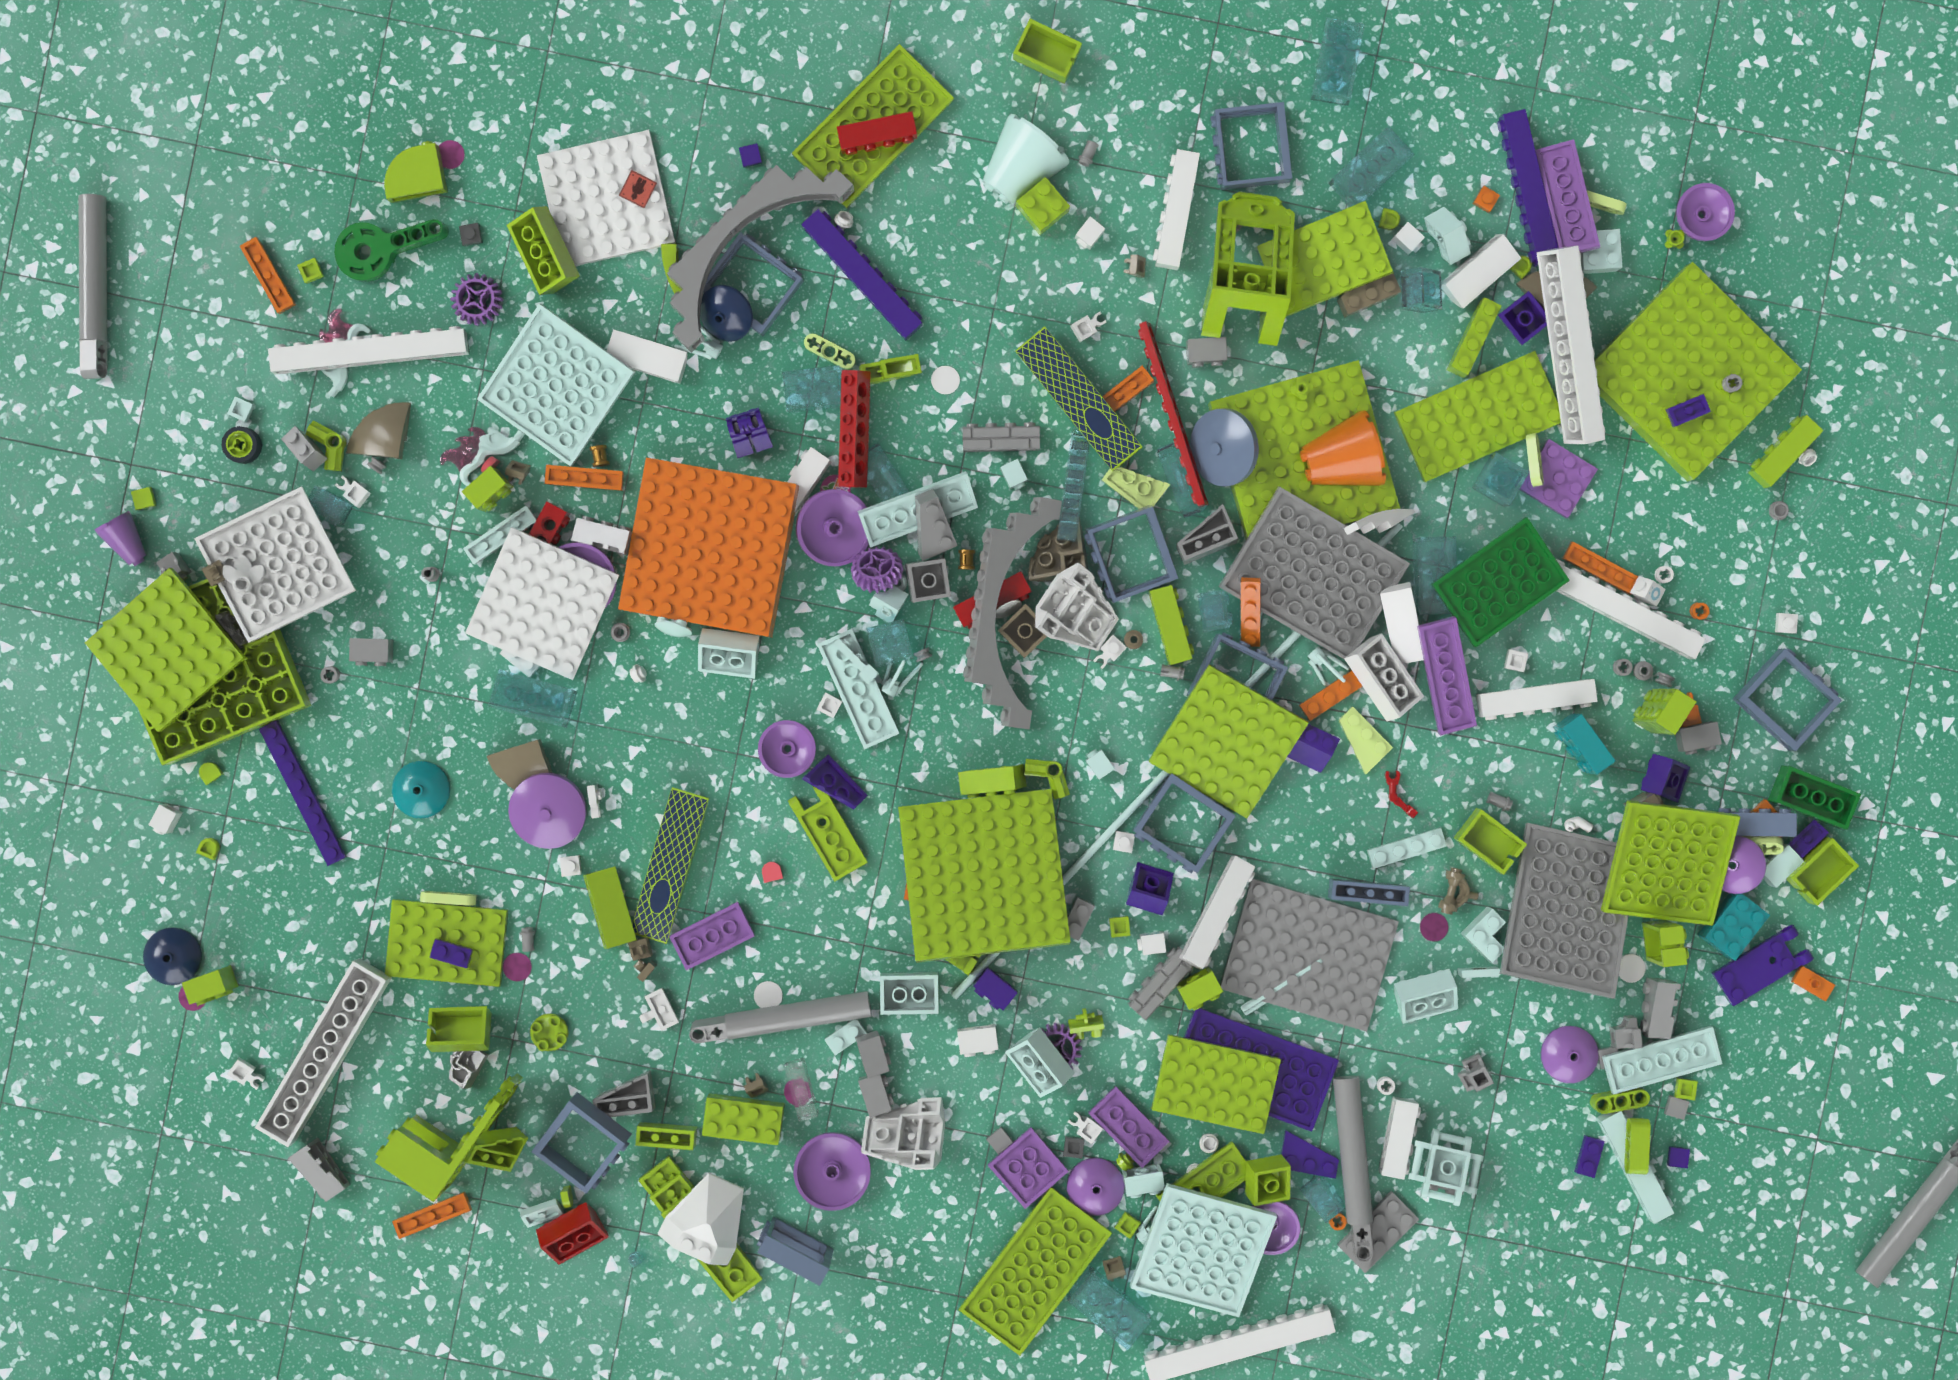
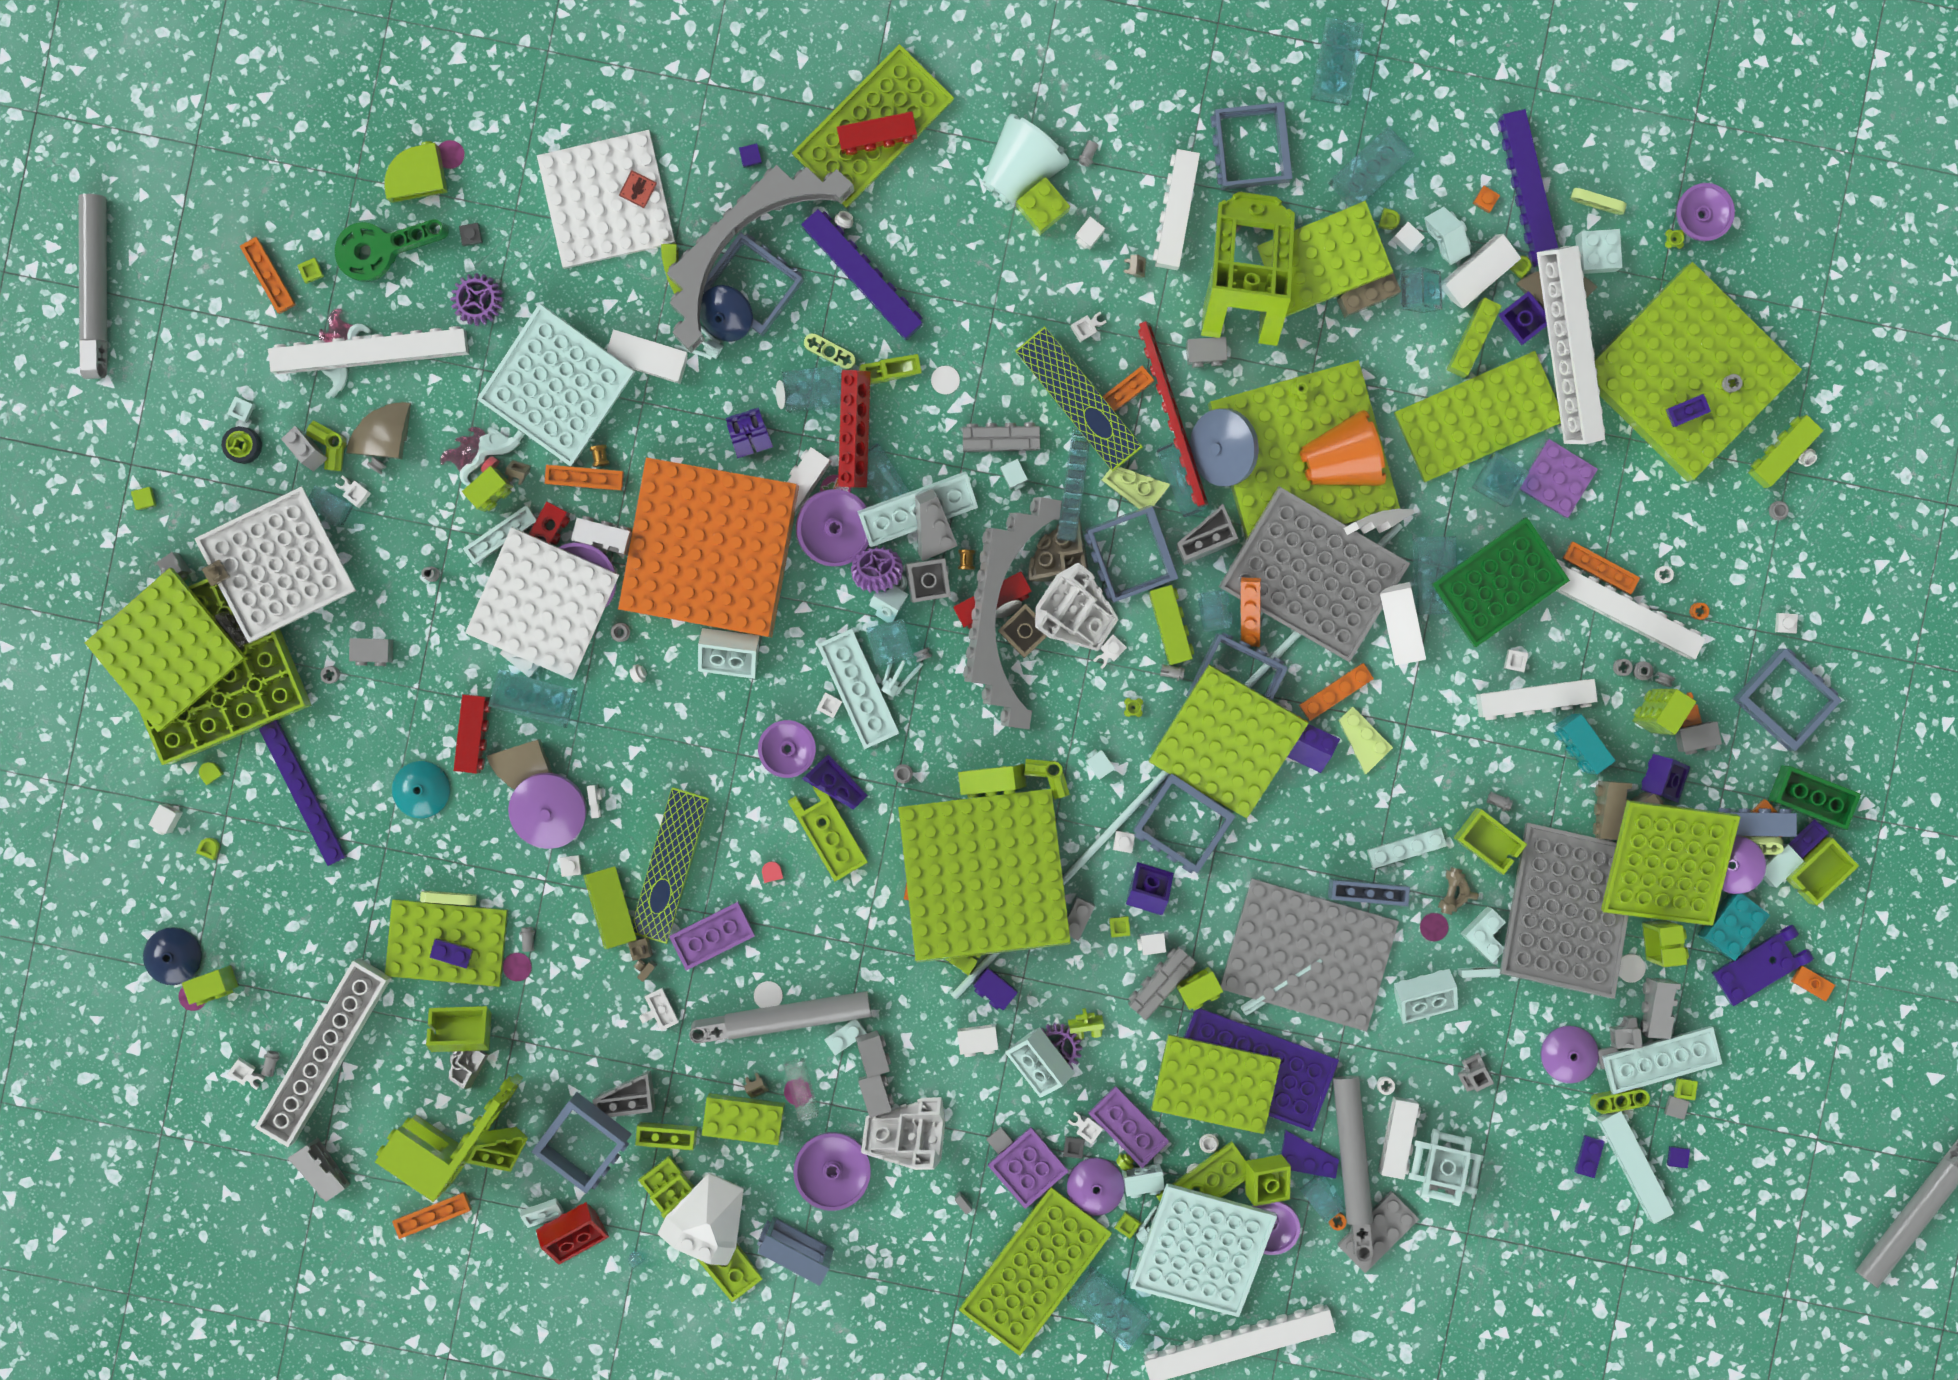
medium lavender cone [94,511,146,567] -> none
white plate [223,555,264,594] -> none
lime brick [506,206,580,295] -> none
lime dish [530,1013,569,1051] -> none
lime tile [560,1185,573,1208] -> none
light aqua dish [655,617,692,637] -> none
light aqua plate [833,638,879,684] -> none
light aqua brick [880,972,939,1015] -> none
lime piece [1013,18,1082,84] -> none
dark tan tile [1102,1256,1126,1282] -> none
dark tan plate [1124,630,1143,649] -> none
white brick [1179,856,1255,969] -> none
light aqua plant [1308,646,1350,686] -> none
white brick [1344,633,1424,721] -> none
red piece [1384,771,1418,818] -> none
medium lavender plate [1417,616,1477,736] -> none
yellowish green beam [1526,433,1544,487] -> none
medium lavender plate [1536,139,1600,253] -> none
white arm [1564,816,1593,833] -> none
lime beam [1624,1118,1651,1175] -> none
white brick [1630,576,1665,607] -> none
none -> light grey pin [261,1051,280,1077]
none -> red brick [453,694,491,774]
none -> white sticker [776,380,785,409]
none -> light grey plate [894,764,913,783]
none -> light grey tile [955,1191,972,1214]
none -> lime plate [1124,698,1143,717]
none -> dark tan wedge [1593,781,1633,840]

